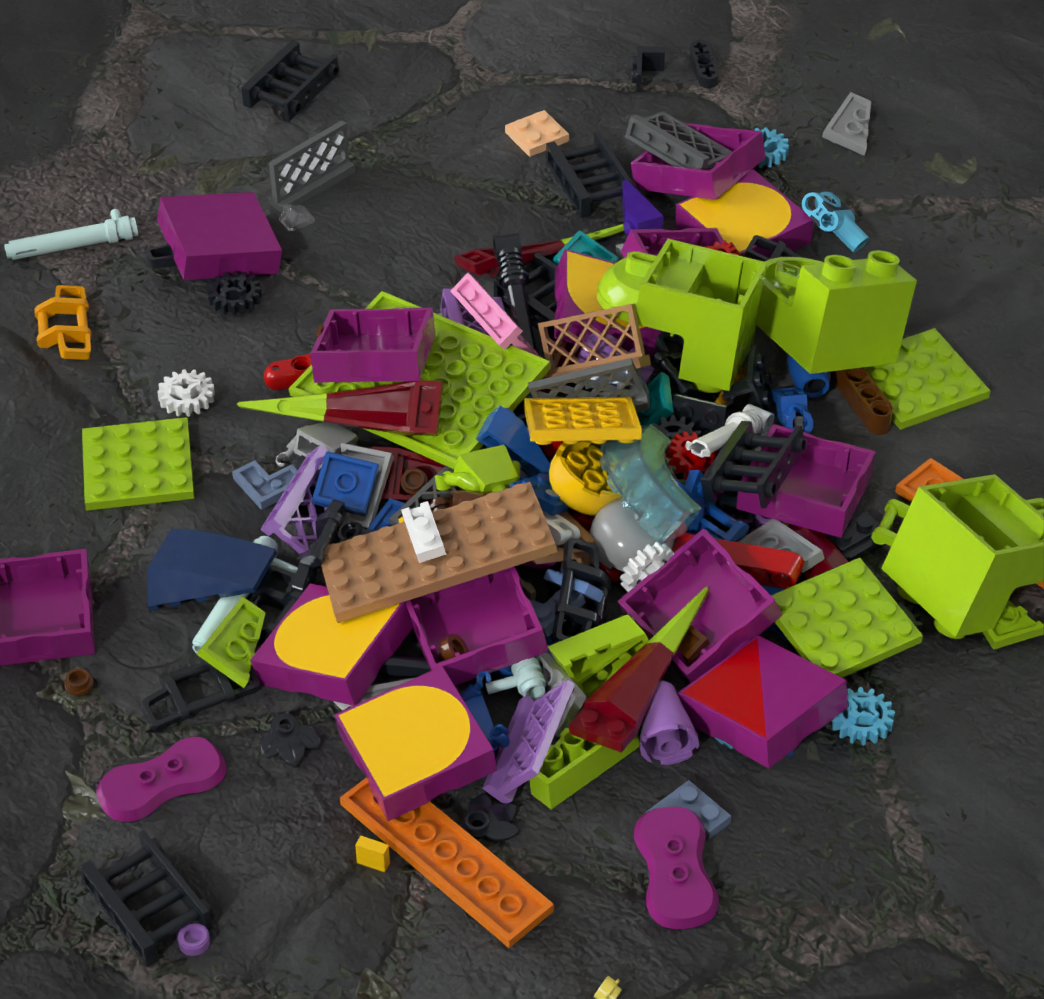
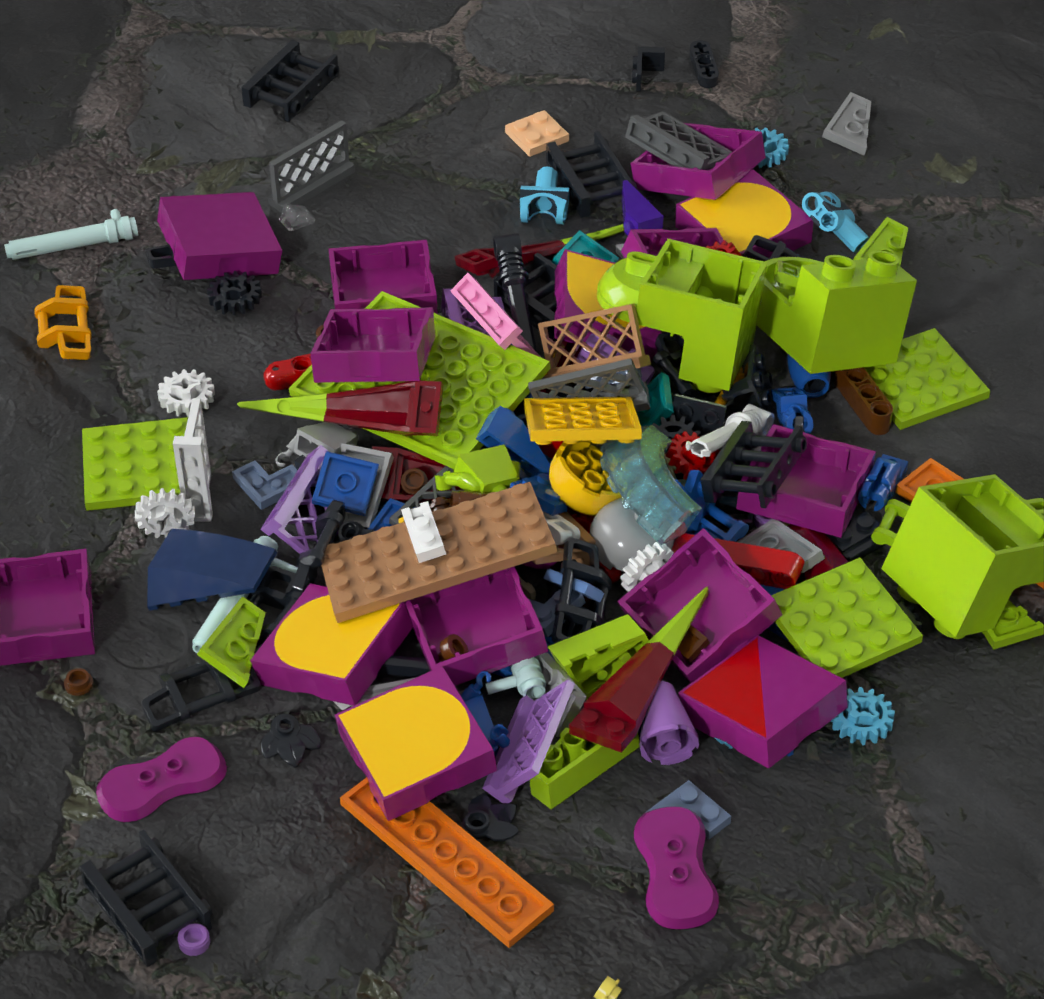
yellow tile [355,836,390,872] -> none
none -> white gear [135,488,195,538]
none -> white fence [173,398,213,522]
none -> magenta tile [328,240,438,314]
none -> medium azure connector [520,166,569,225]
none -> lime wing [853,217,908,266]
none -> blue plate [858,454,908,511]

